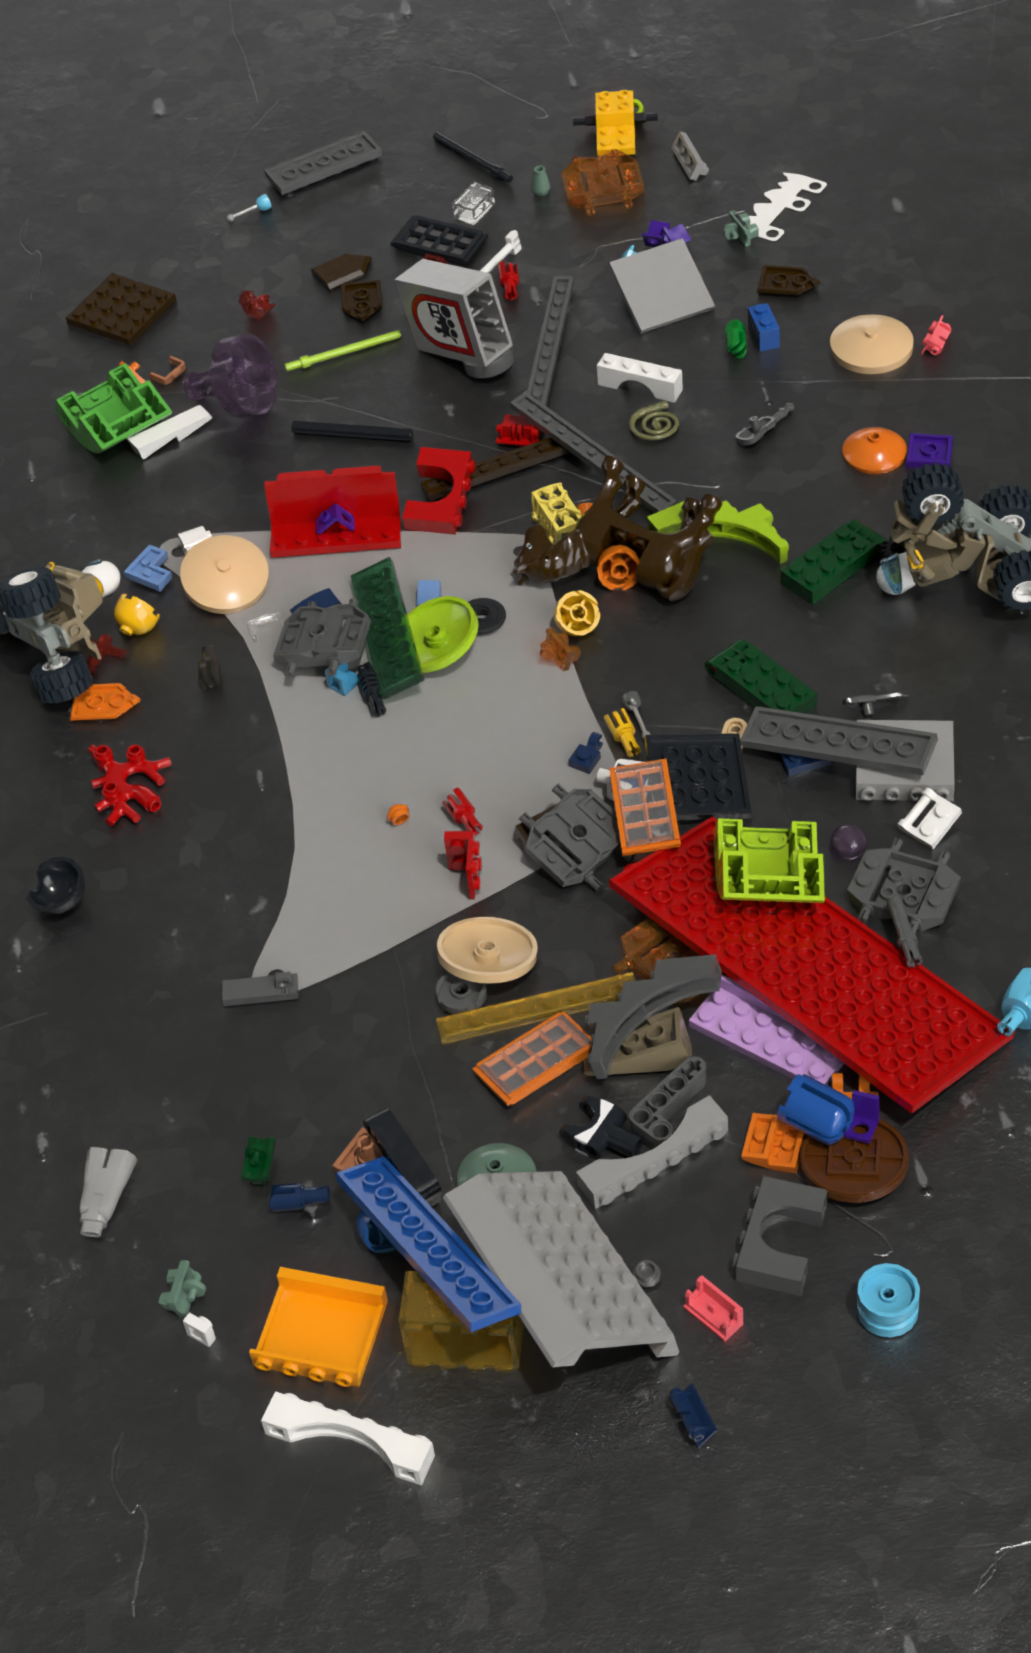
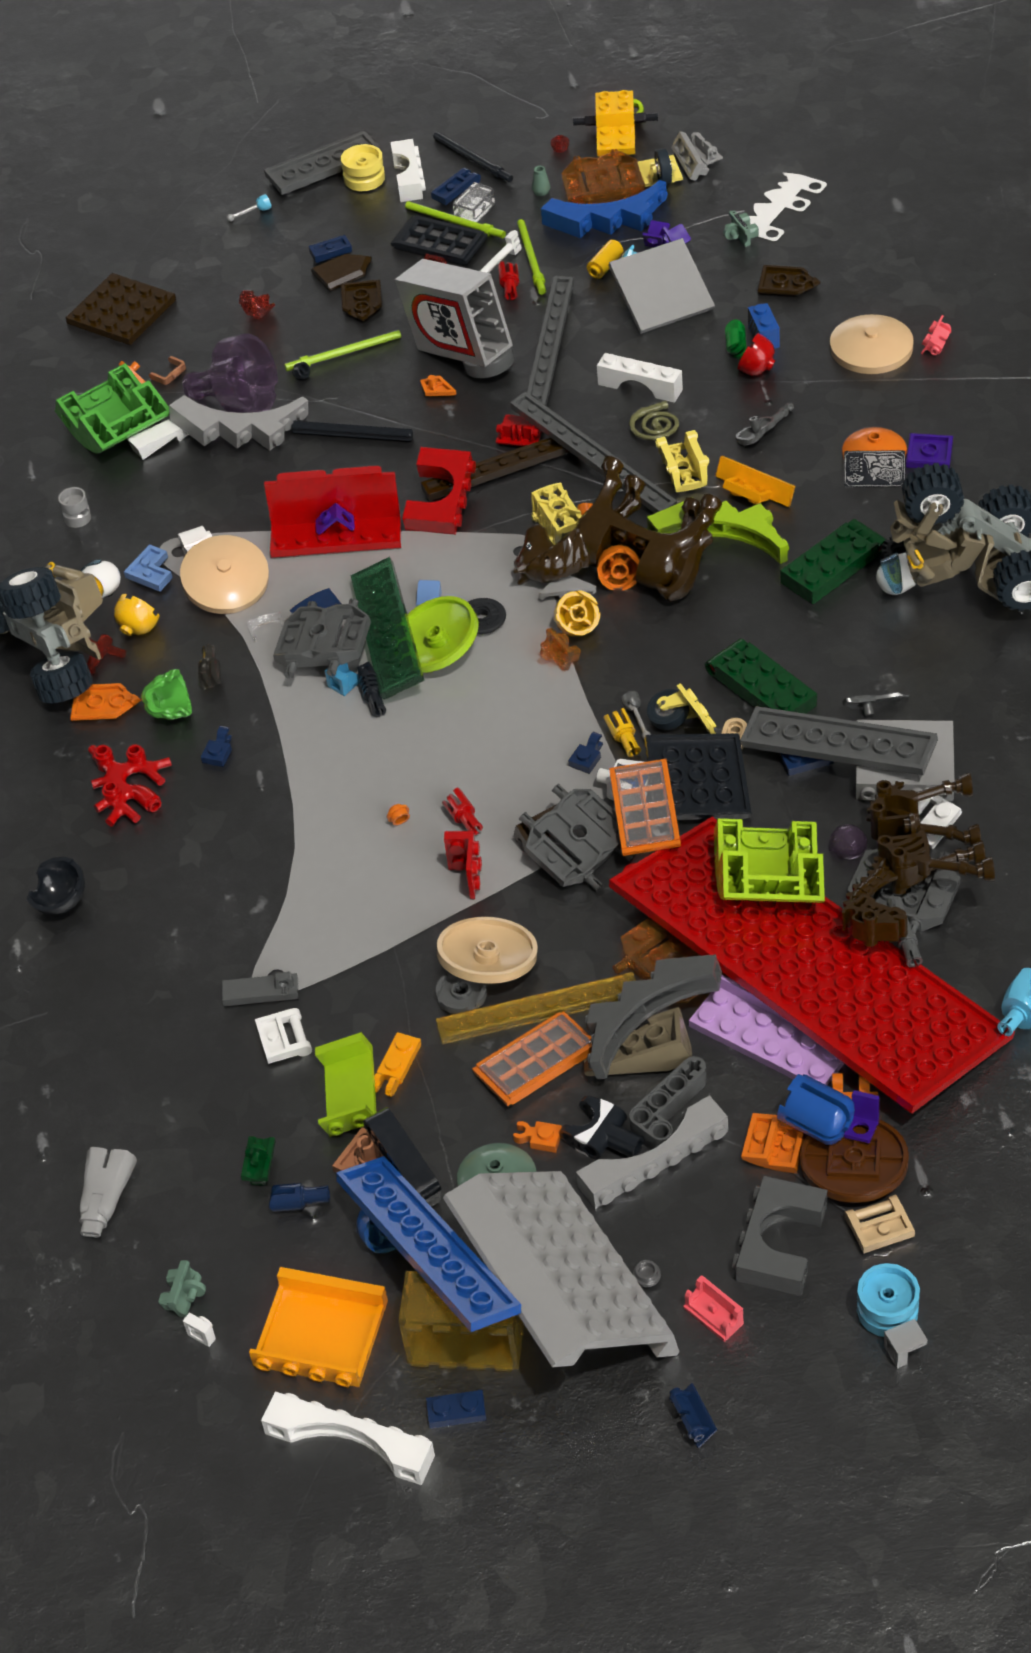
none -> light grey wheel [58,487,91,528]
none -> bright green hair [141,669,192,720]
none -> light grey arch [169,395,308,451]
none -> dark blue plate [201,726,232,767]
none -> white plate [255,1008,312,1064]
none -> black hinge [292,362,310,379]
none -> dark blue plate [309,235,352,263]
none -> lime panel [315,1032,377,1137]
none -> light yellow wheel [341,144,385,191]
none -> light orange hinge [374,1032,421,1097]
none -> white arch [391,139,426,202]
none -> lime bar [405,201,506,239]
none -> orange piece [420,375,456,397]
none -> dark blue plate [426,1390,487,1428]
none -> dark blue plate [431,168,481,205]
none -> orange plate [513,1121,562,1153]
none -> lime bar [517,219,546,295]
none -> light grey tile [539,575,596,600]
none -> blue arch [541,180,668,238]
none -> clear red plate [551,135,570,152]
none -> yellow brick [586,240,624,279]
none -> plate [636,149,683,187]
none -> plate [647,683,717,734]
none -> light yellow piece [655,430,709,492]
none -> light grey hinge [691,132,723,165]
none -> light orange bracket [716,456,795,507]
none -> red cylinder [737,333,776,376]
none -> dark brown animal [842,773,995,947]
none -> black sticker [844,450,905,487]
none -> tan plate [844,1195,915,1254]
none -> light grey panel [884,1319,927,1369]

